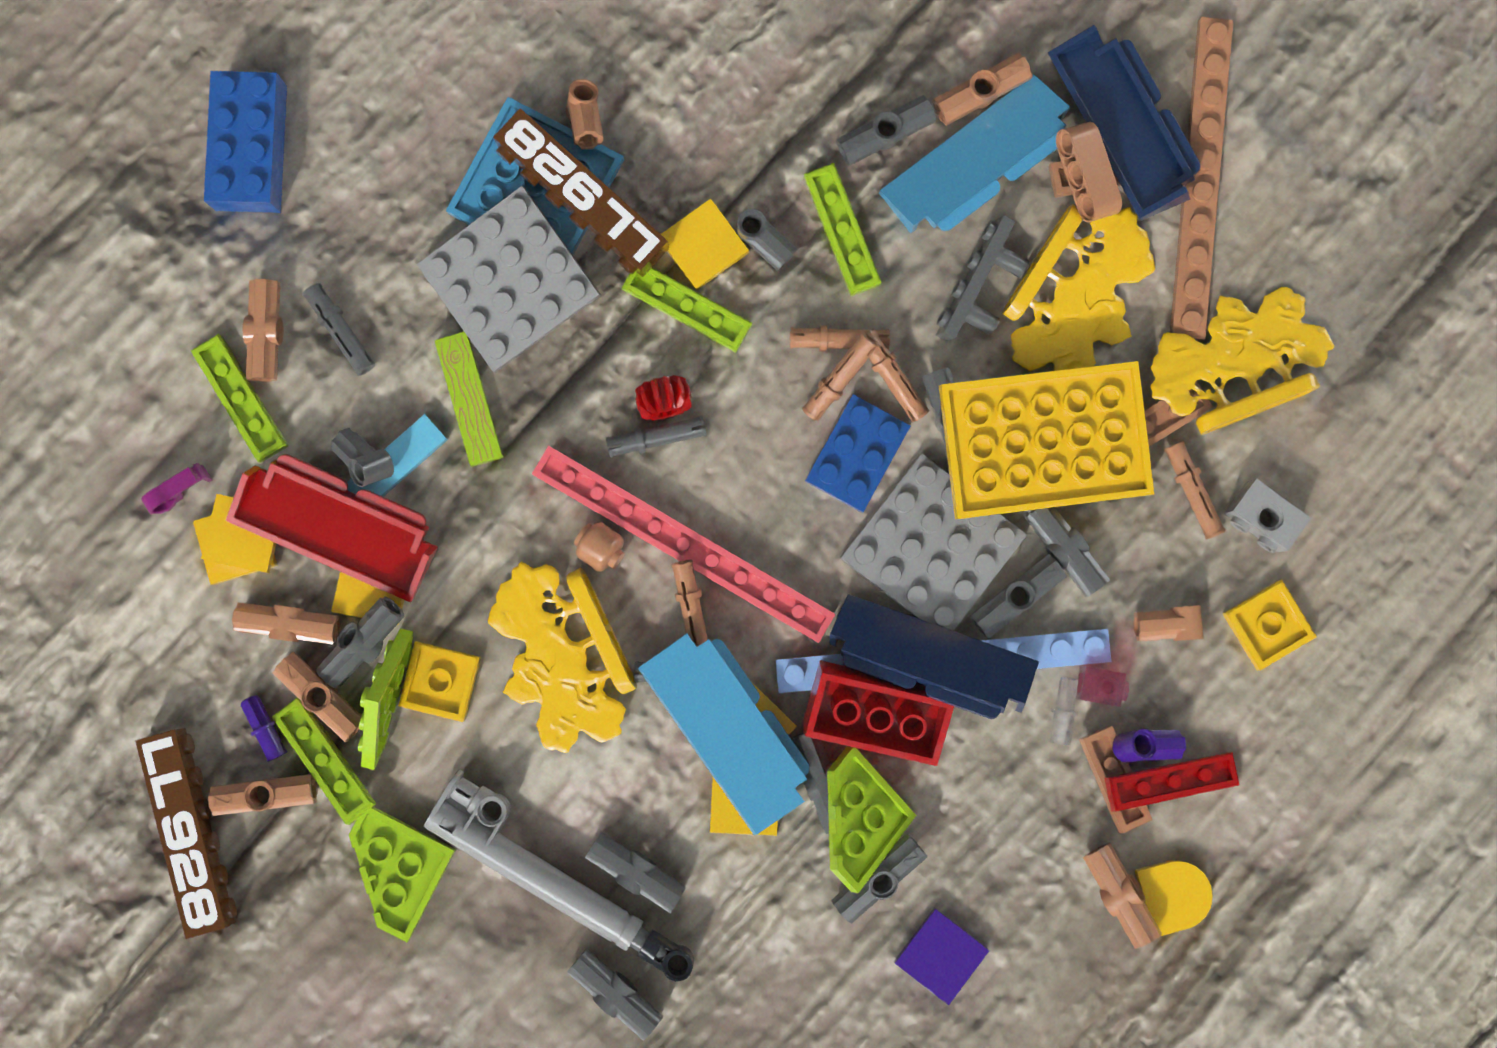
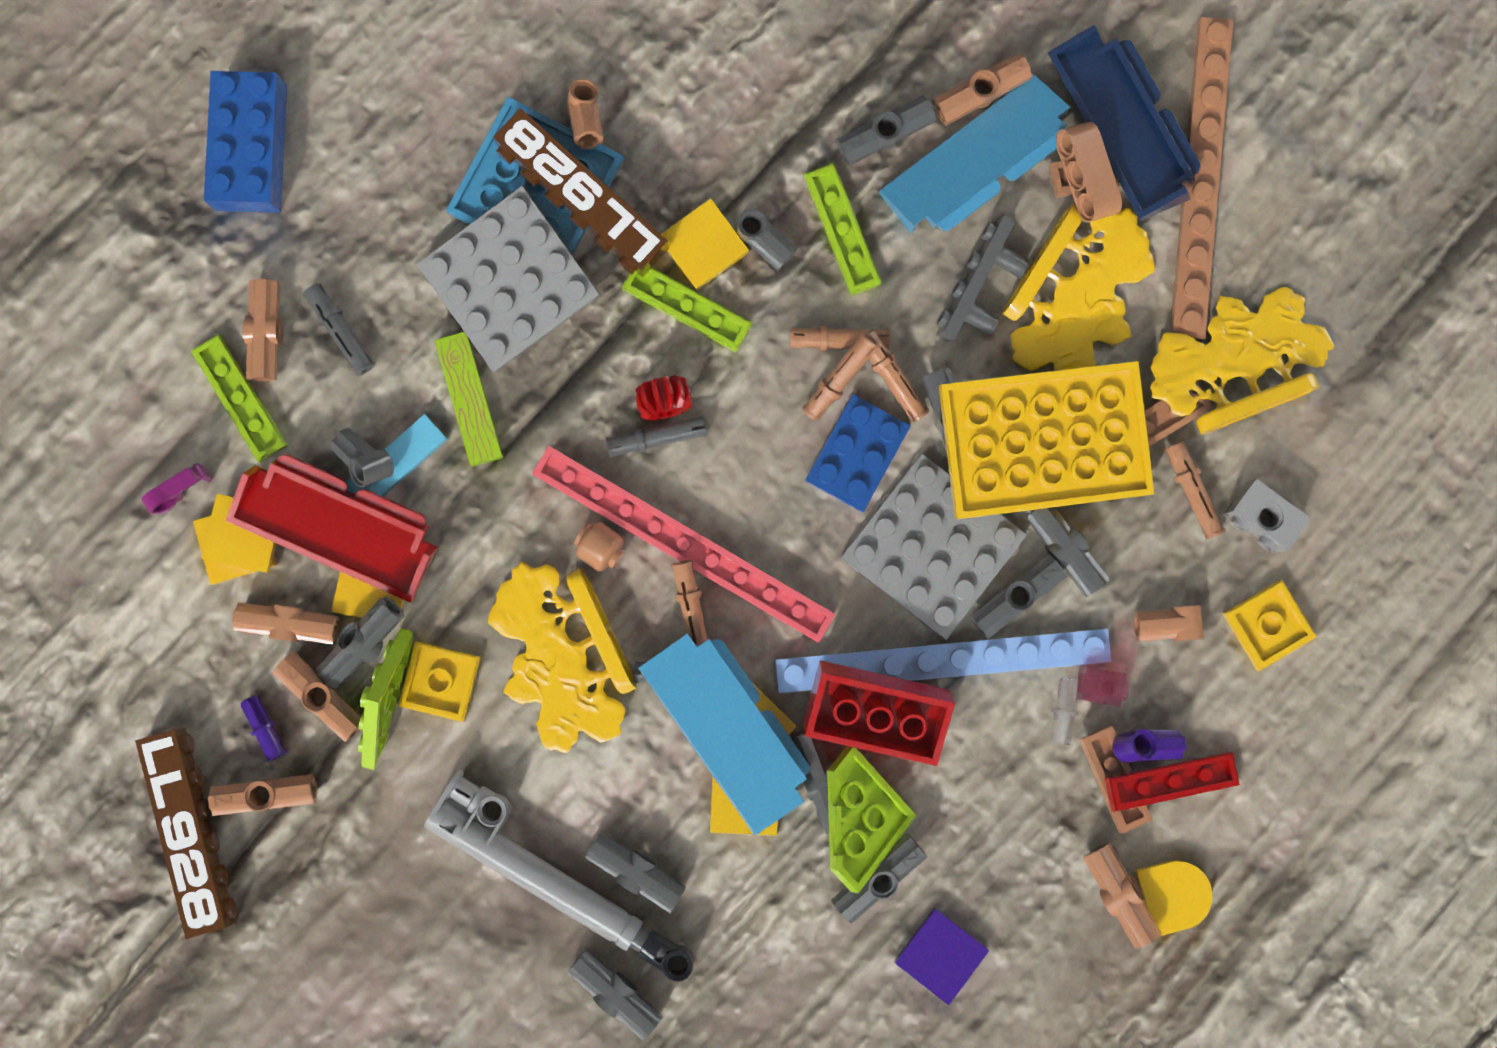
lime tile [272,697,376,825] -> none
lime plate [349,807,456,943] -> none
dark blue slope [829,594,1039,719] -> none

